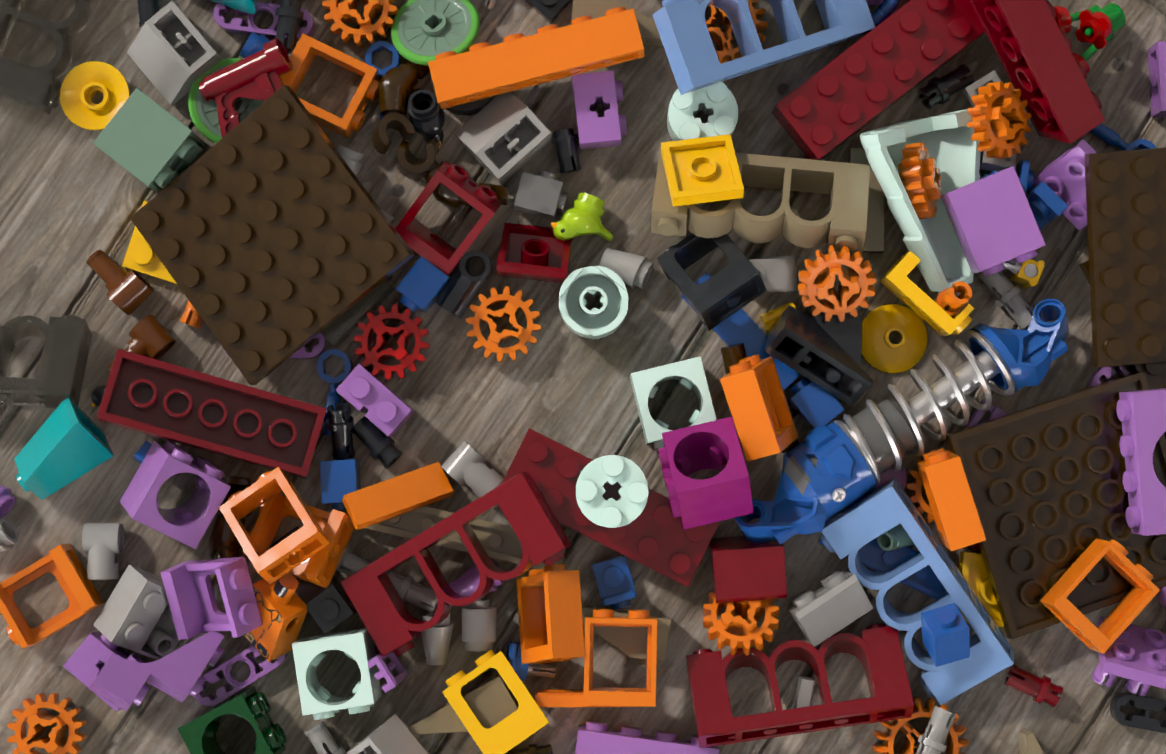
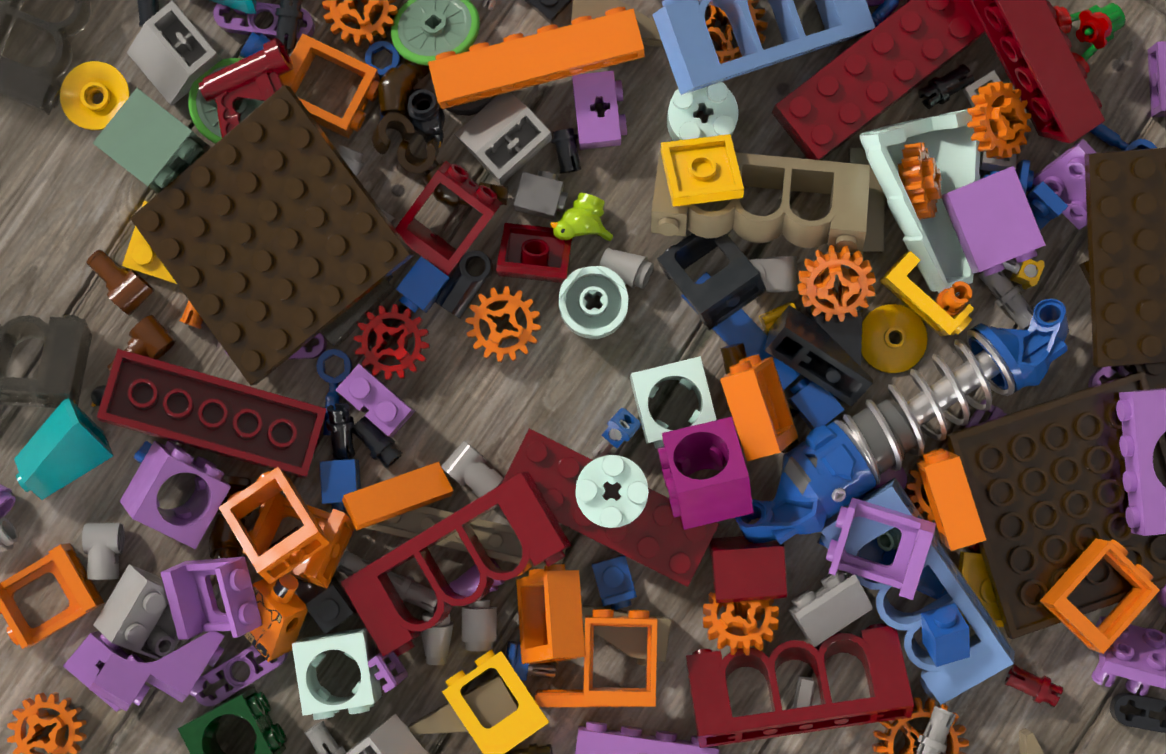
none -> blue piece [592,408,641,458]
none -> medium lavender window [825,497,936,600]

